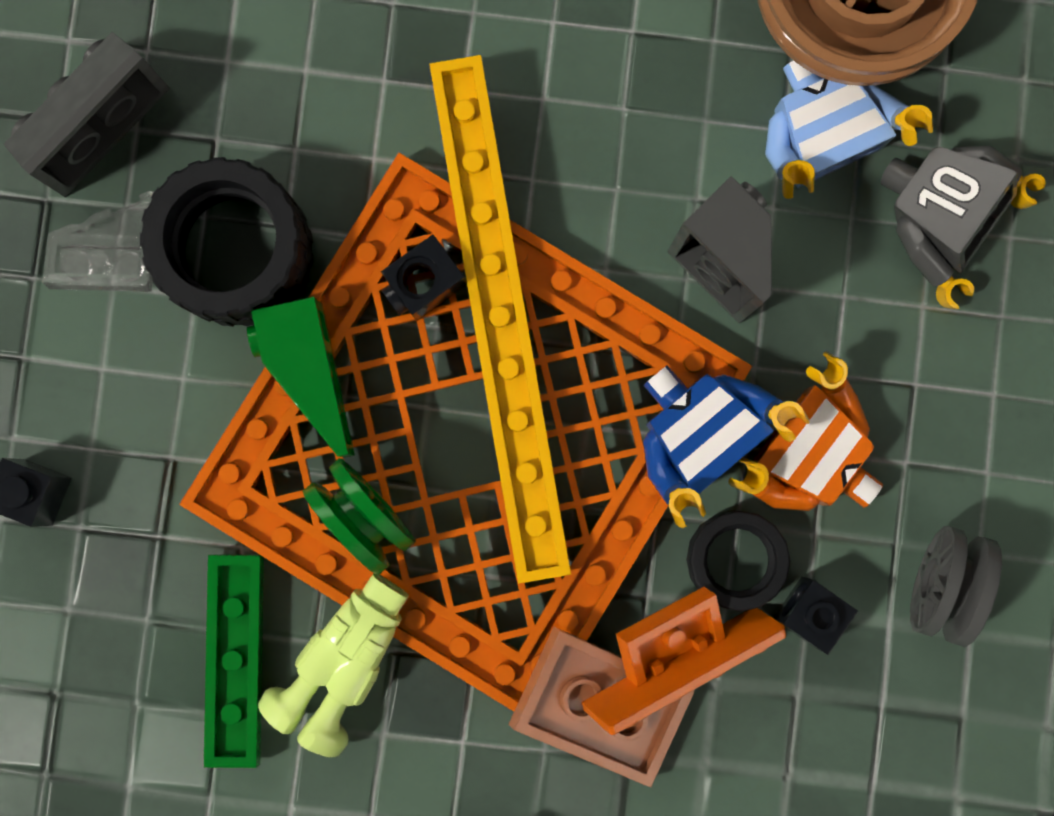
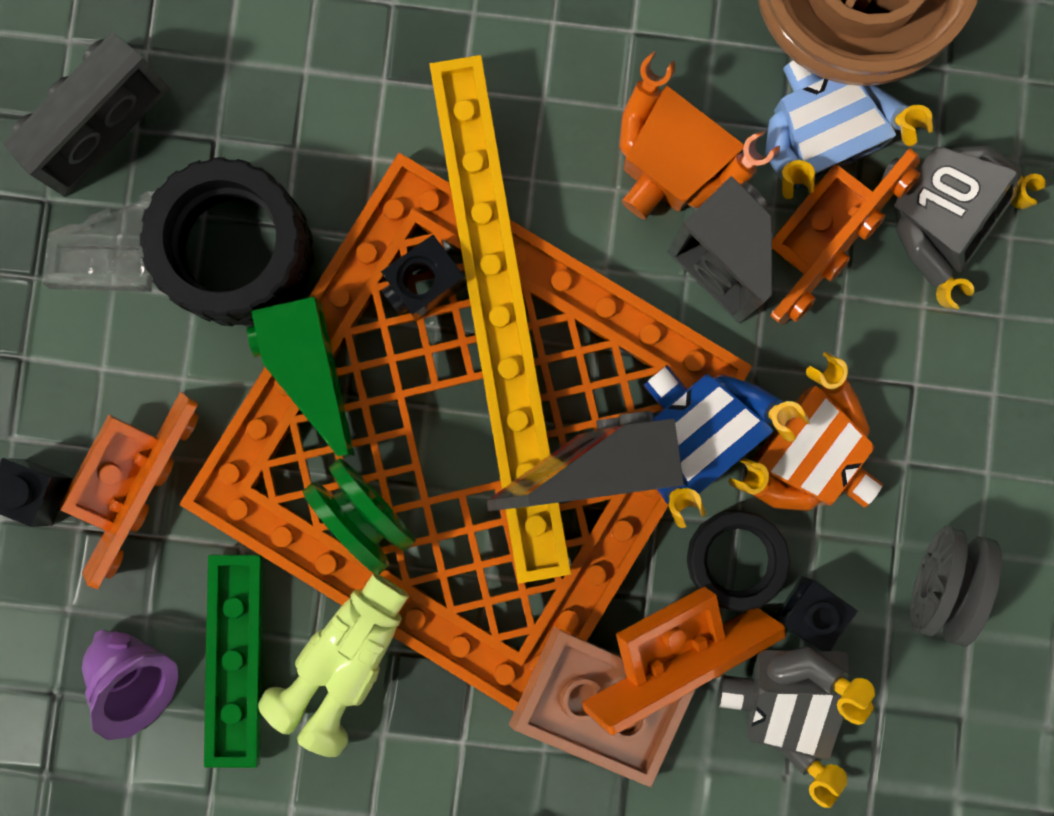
none -> orange bracket [59,391,199,590]
none -> medium lavender piece [82,630,179,740]
none -> dark grey slope [487,411,684,511]
none -> orange torso [619,51,780,220]
none -> torso [718,646,875,808]
none -> orange bracket [770,148,921,325]

